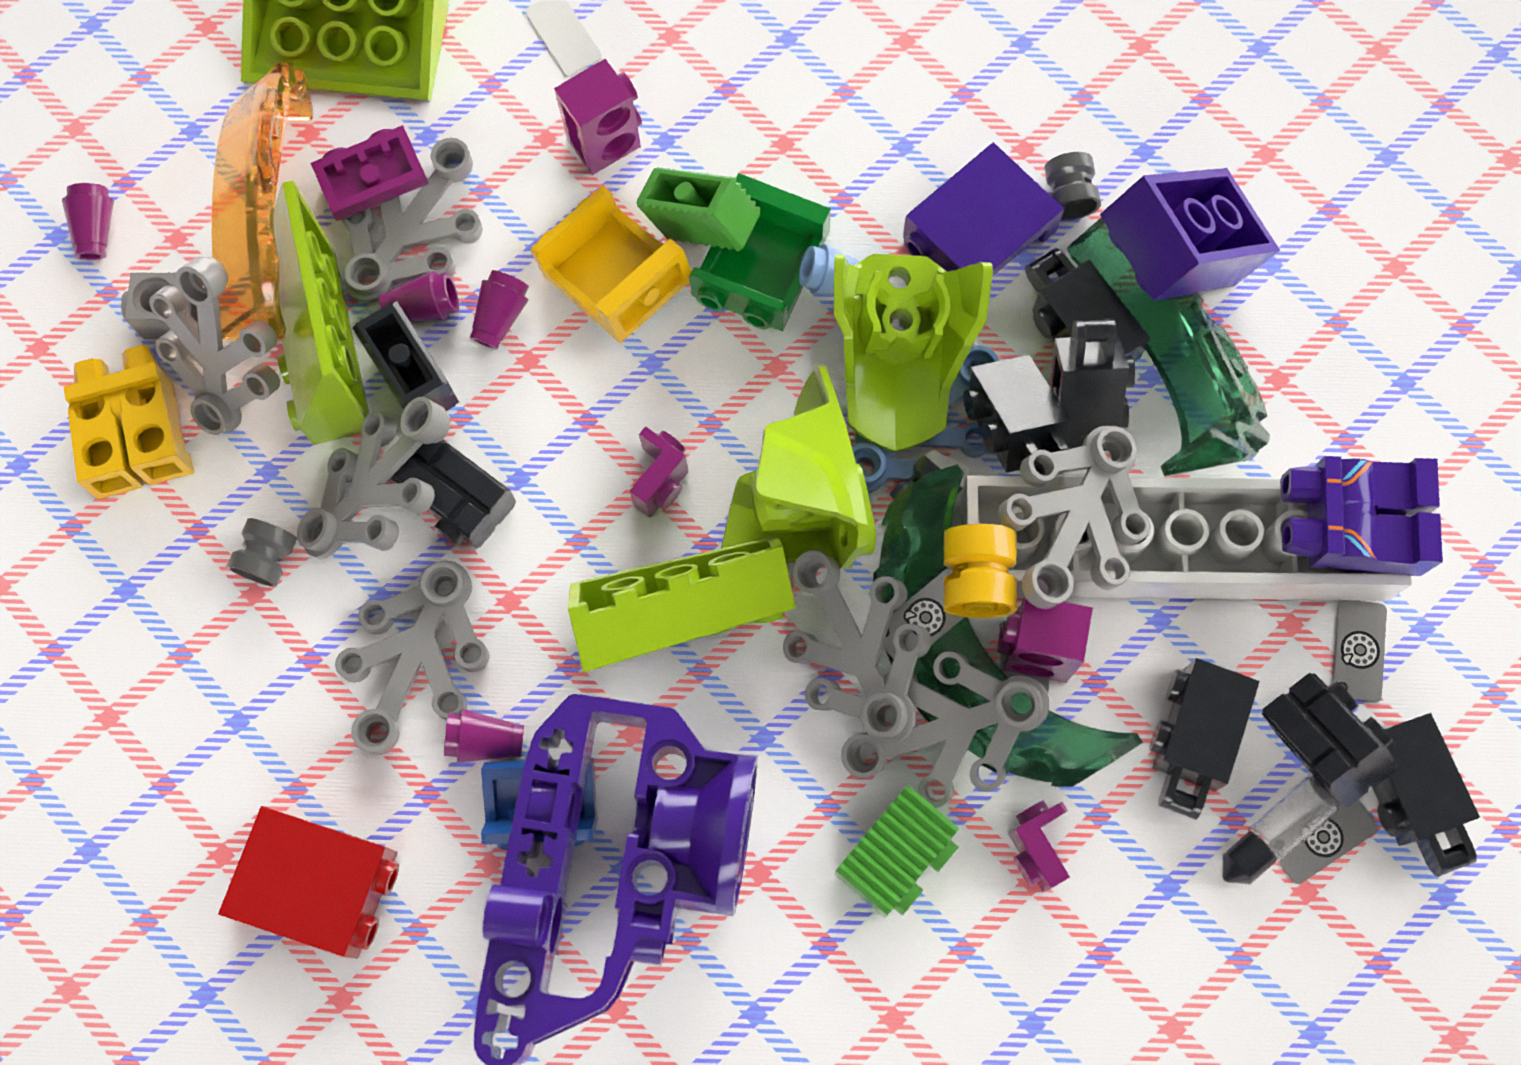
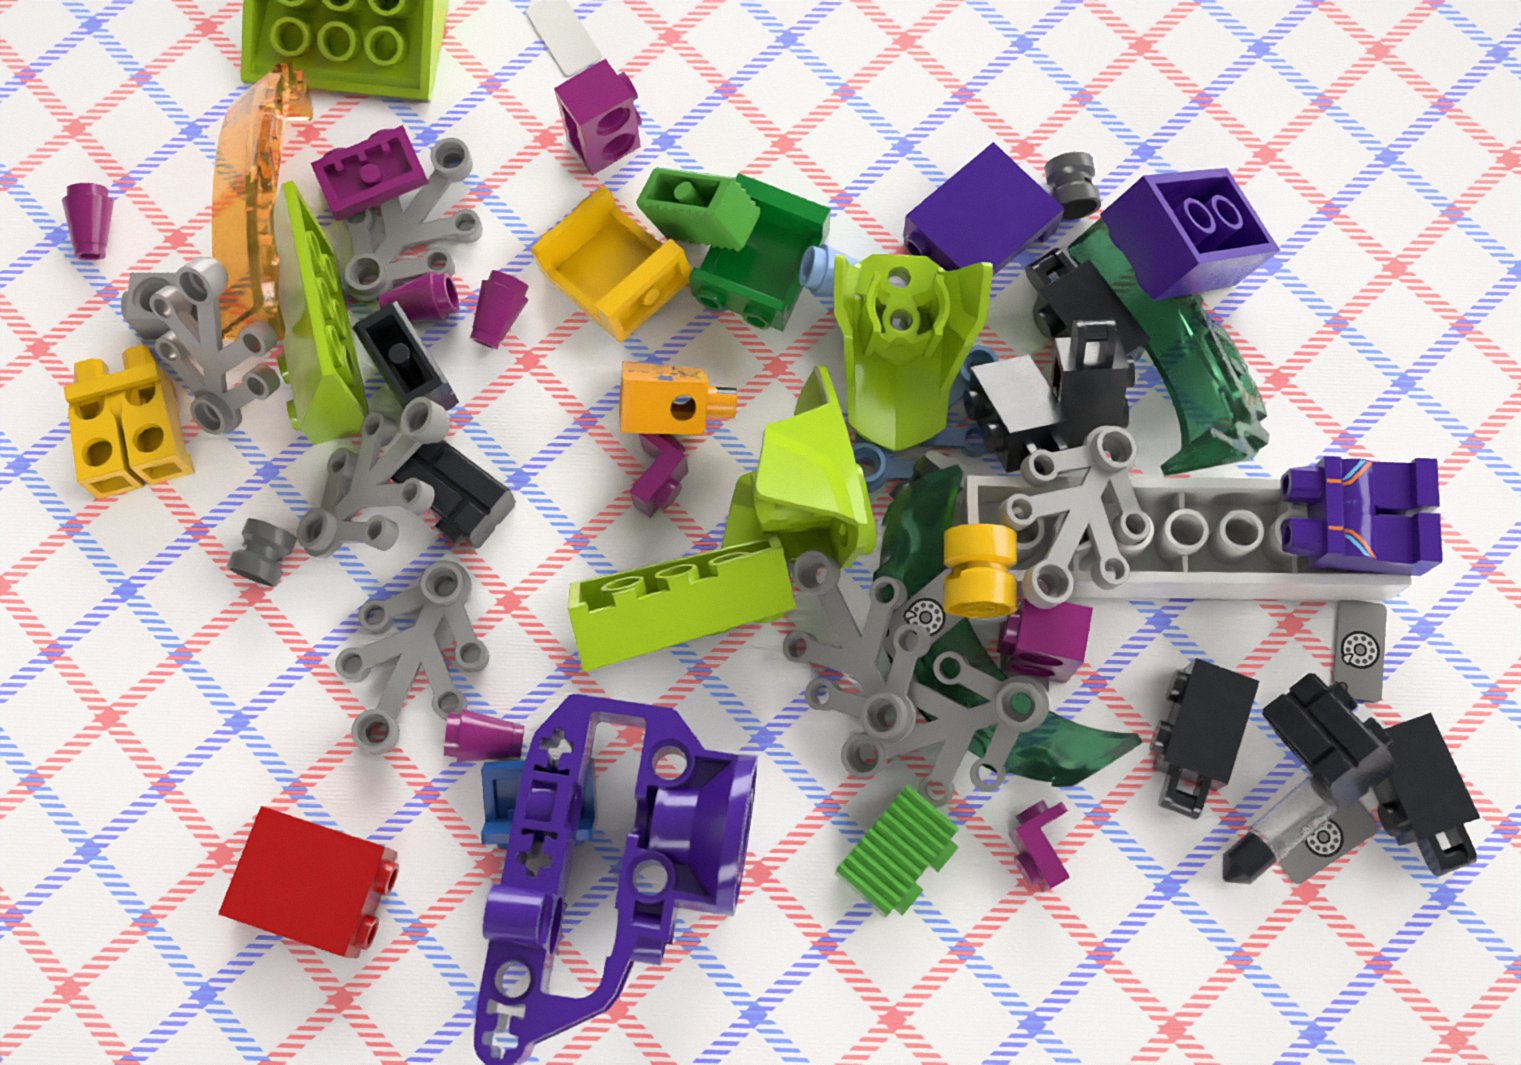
none -> light orange torso [619,361,737,435]

